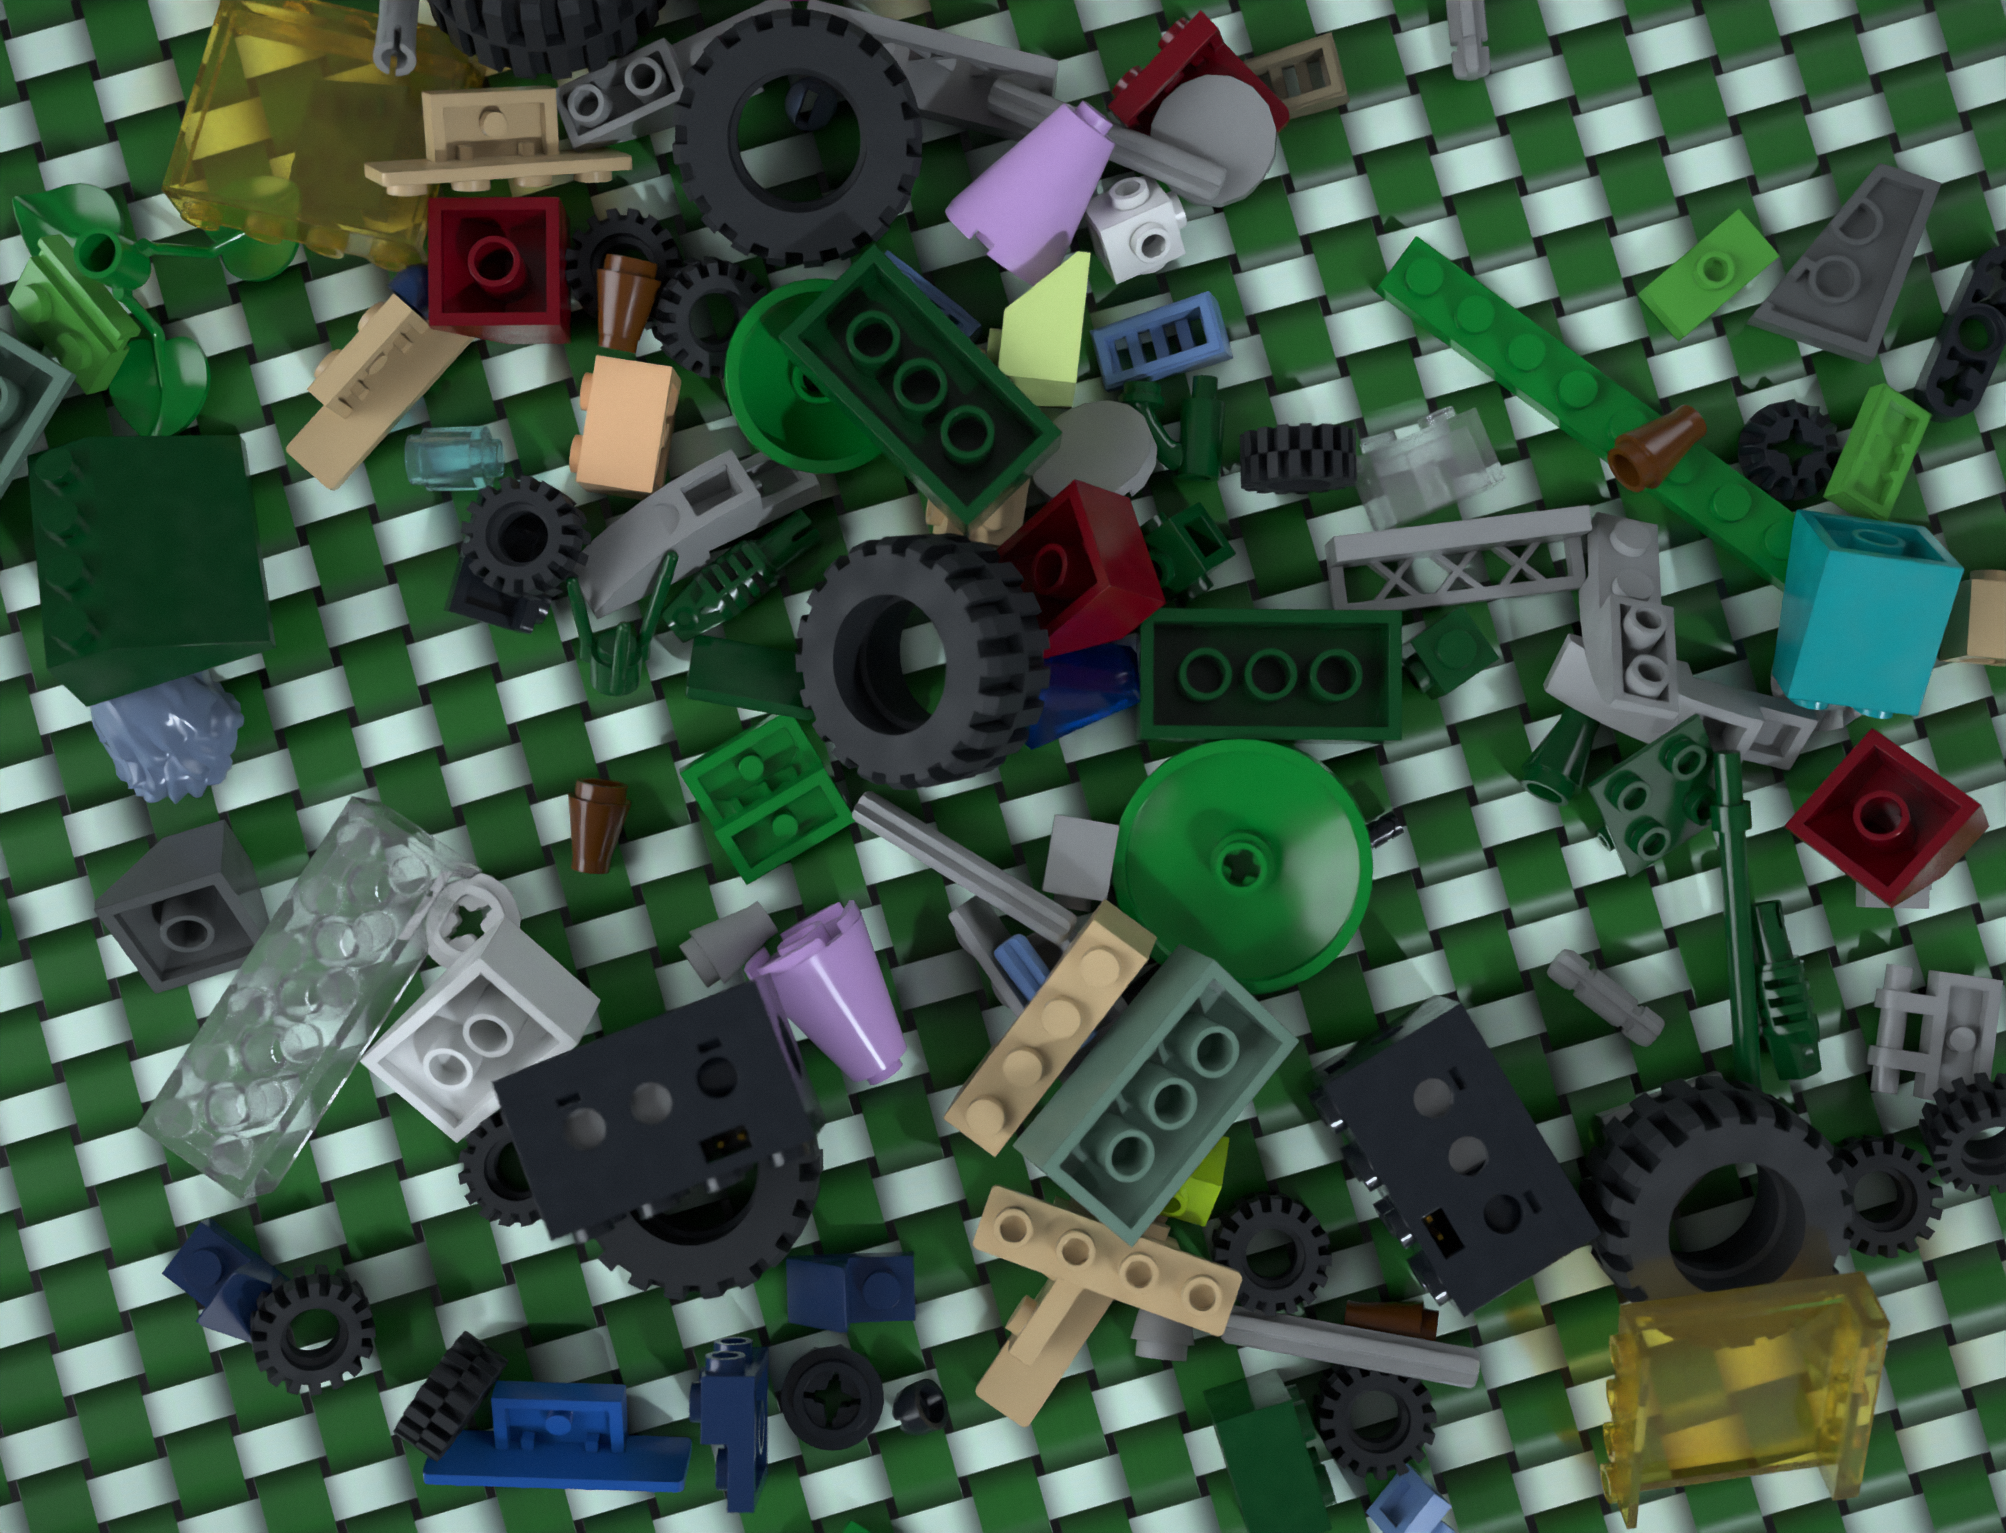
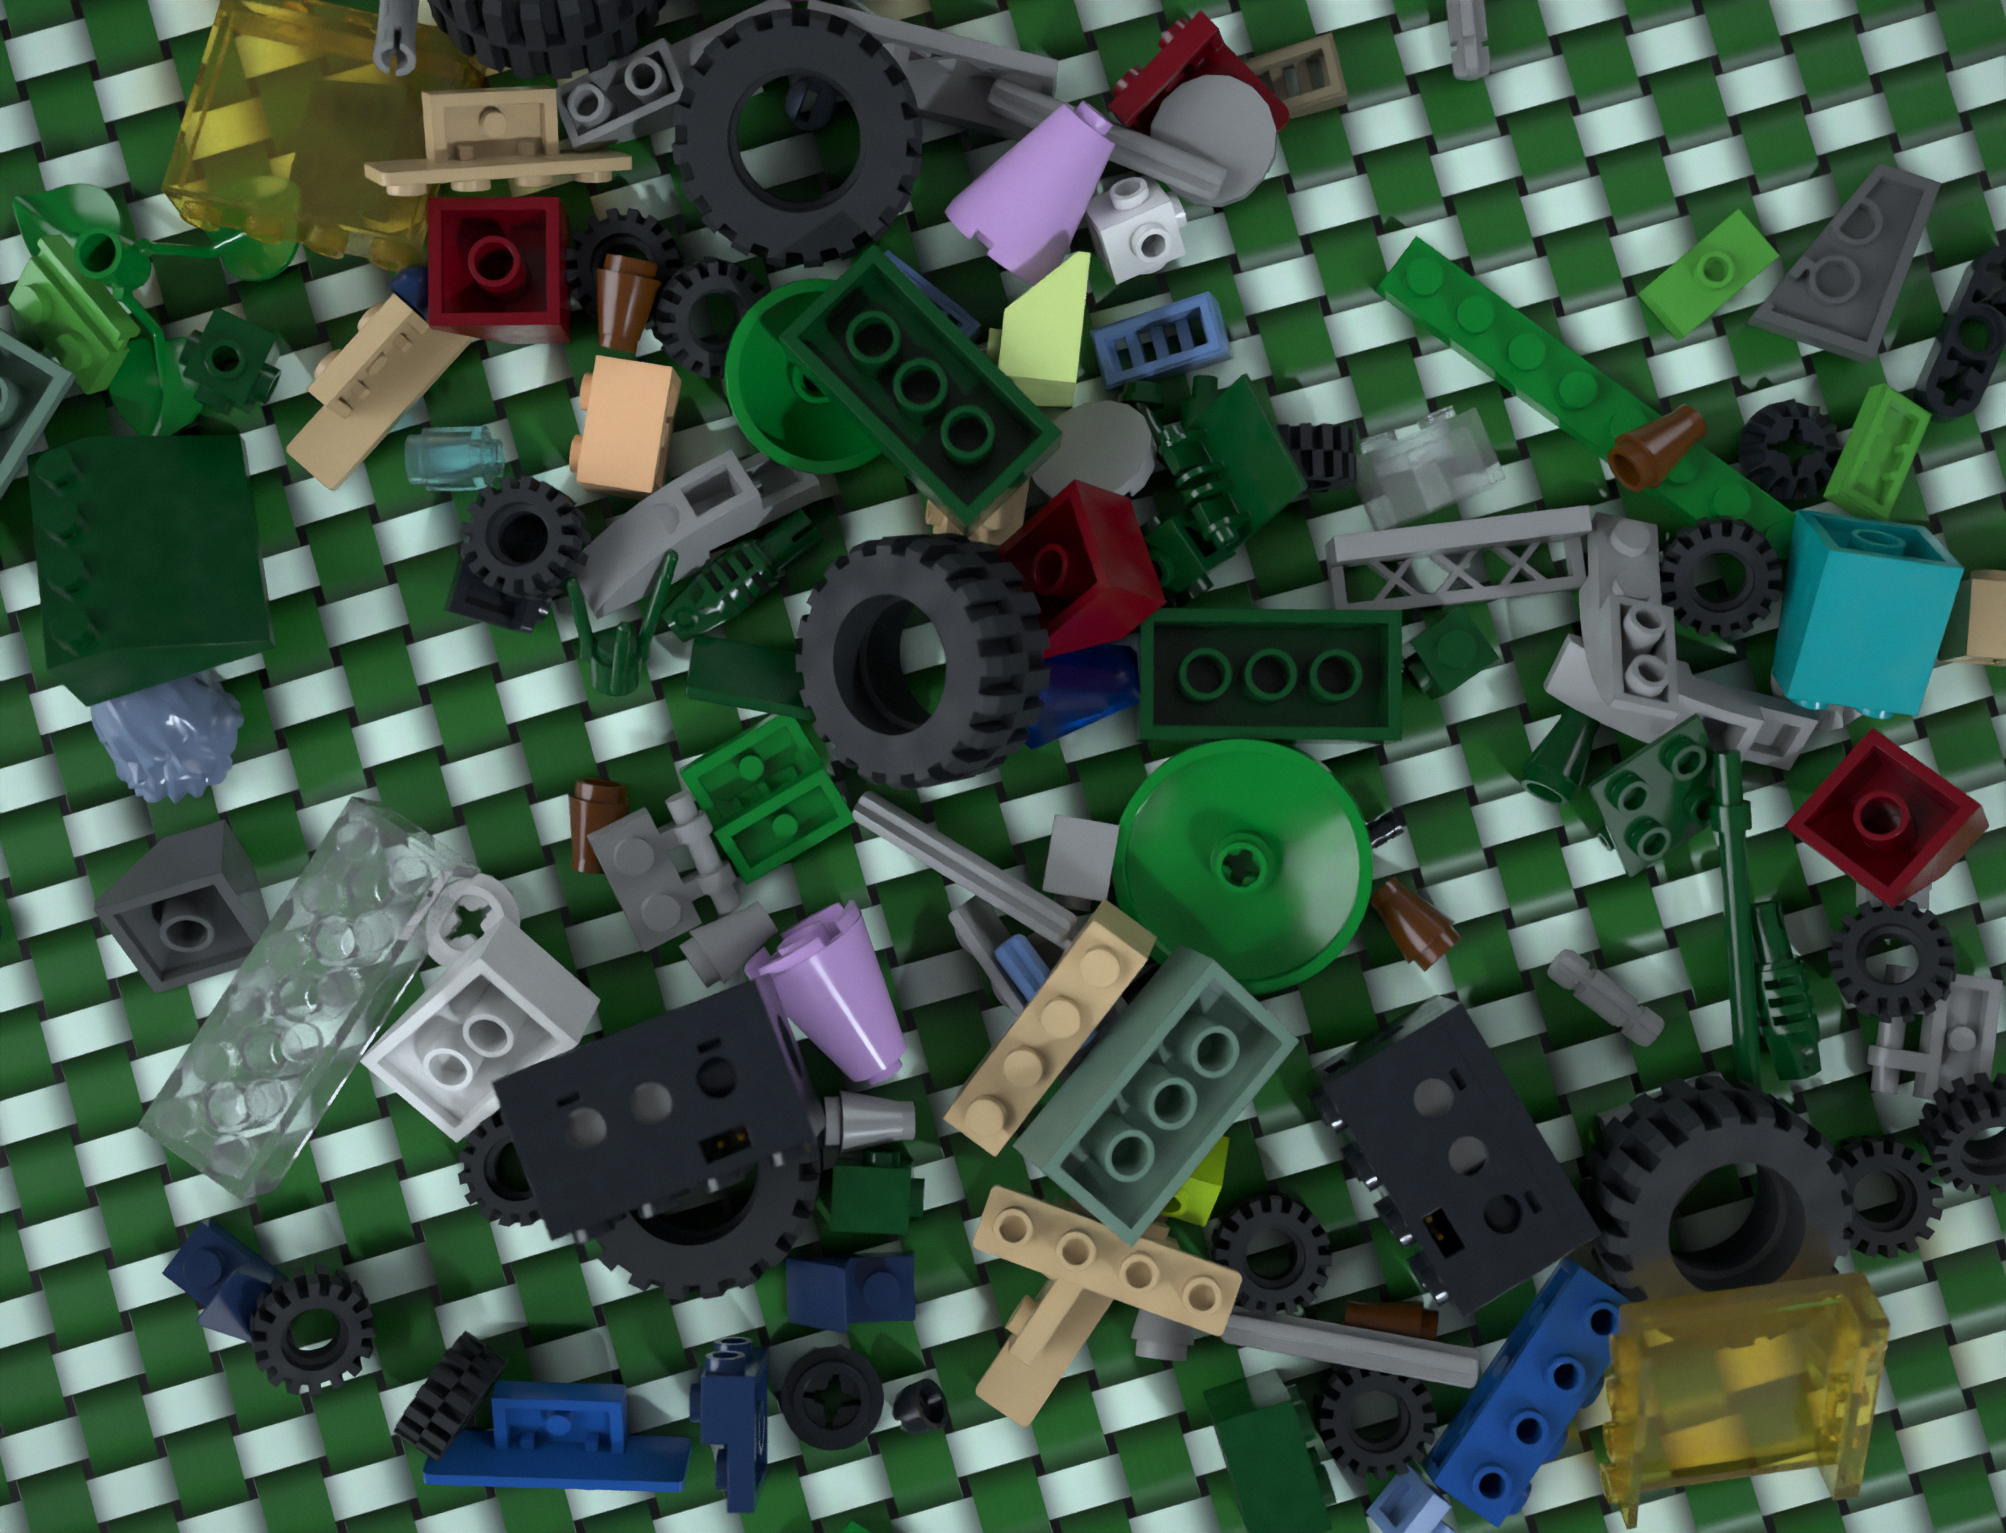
none -> dark green brick [179,306,283,416]
none -> light grey plate [586,791,741,953]
none -> light grey cone [822,1090,915,1155]
none -> dark green brick [830,1148,925,1235]
none -> dark green hinge [1158,373,1308,553]
none -> reddish brown cone [1368,876,1462,972]
none -> blue brick [1421,1256,1643,1528]
none -> black tyre [1659,515,1782,638]
none -> black tyre [1828,900,1957,1024]

